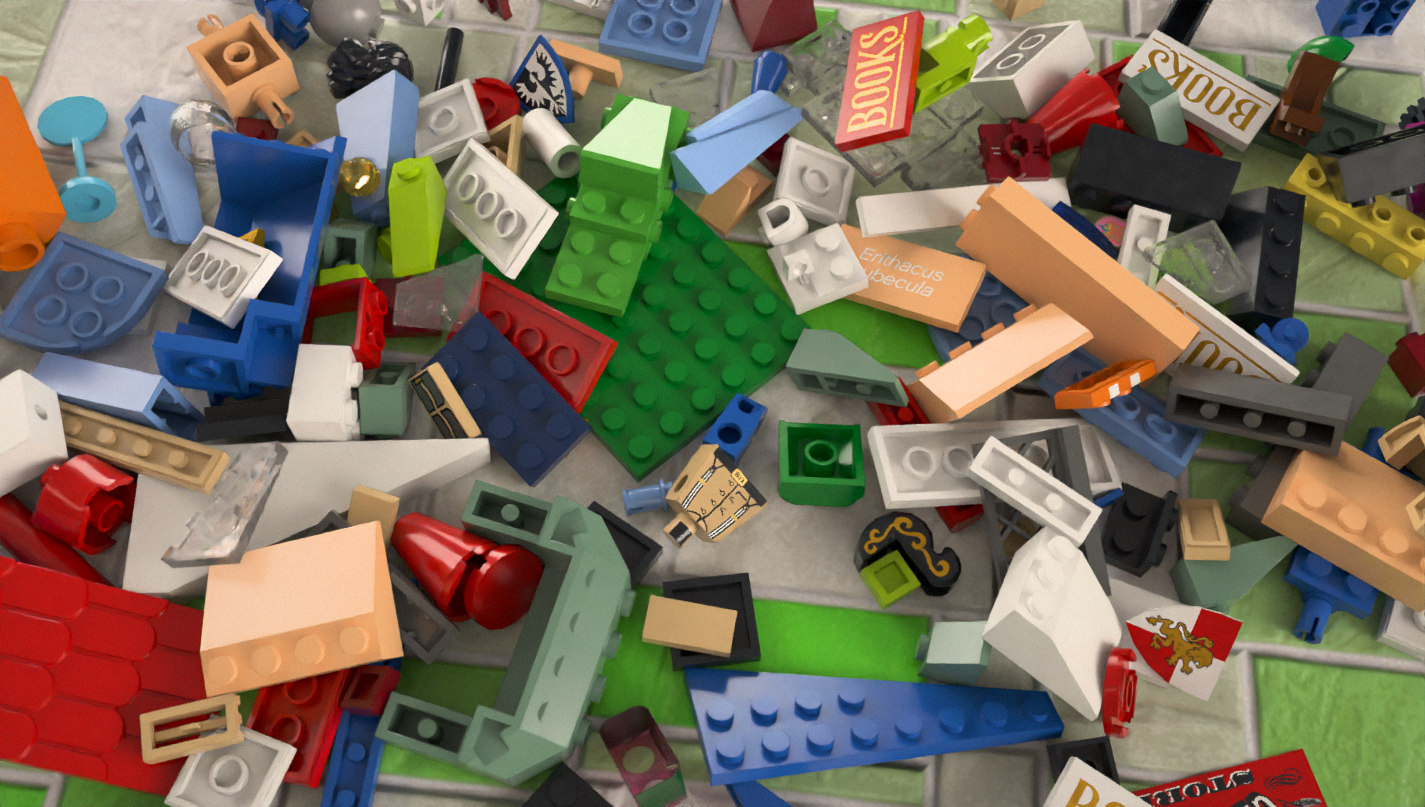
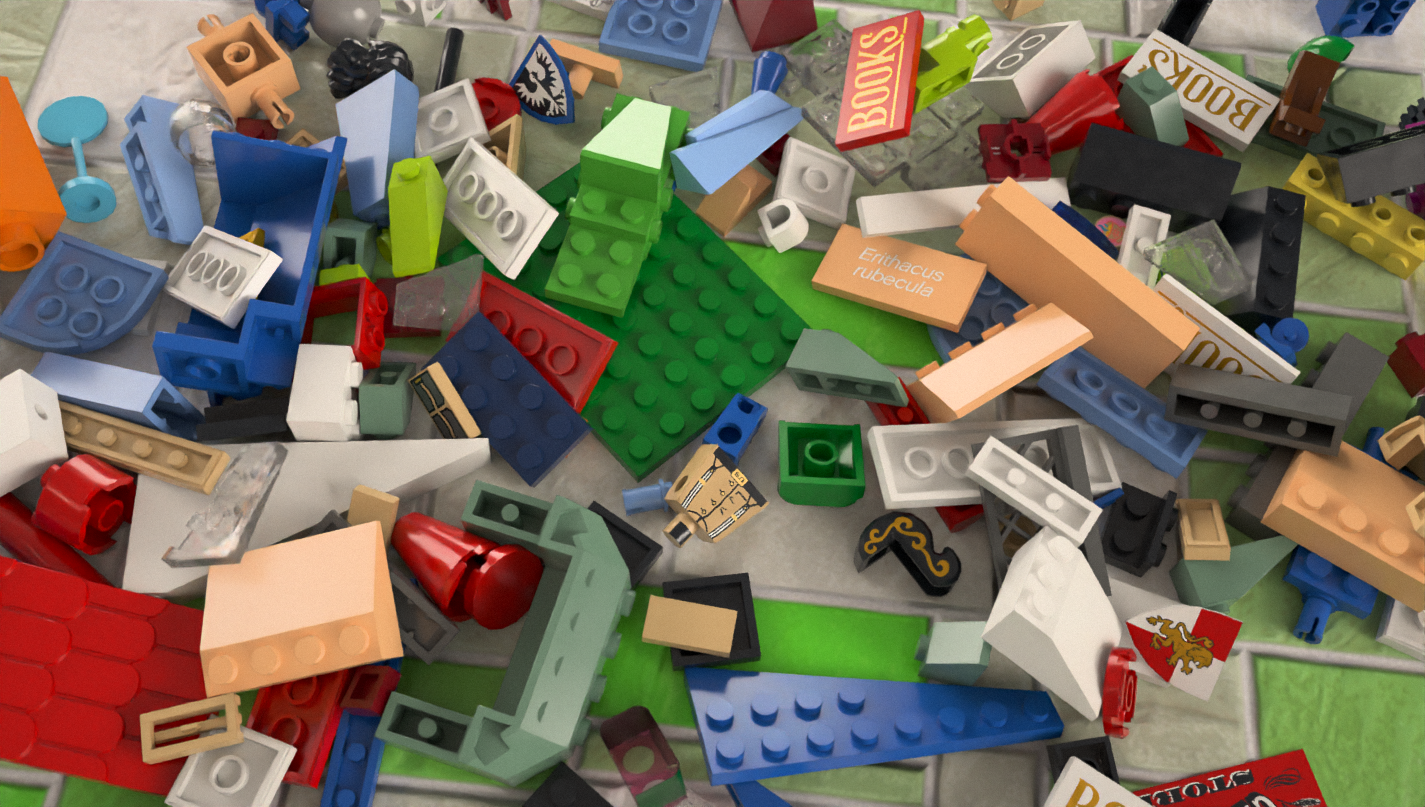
clear yellow plate [339,157,380,197] -> none
white brick [523,108,582,178] -> none
white hinge [767,223,869,315] -> none
lime plate [859,550,921,610] -> none
orange plate [1054,359,1156,409] -> none

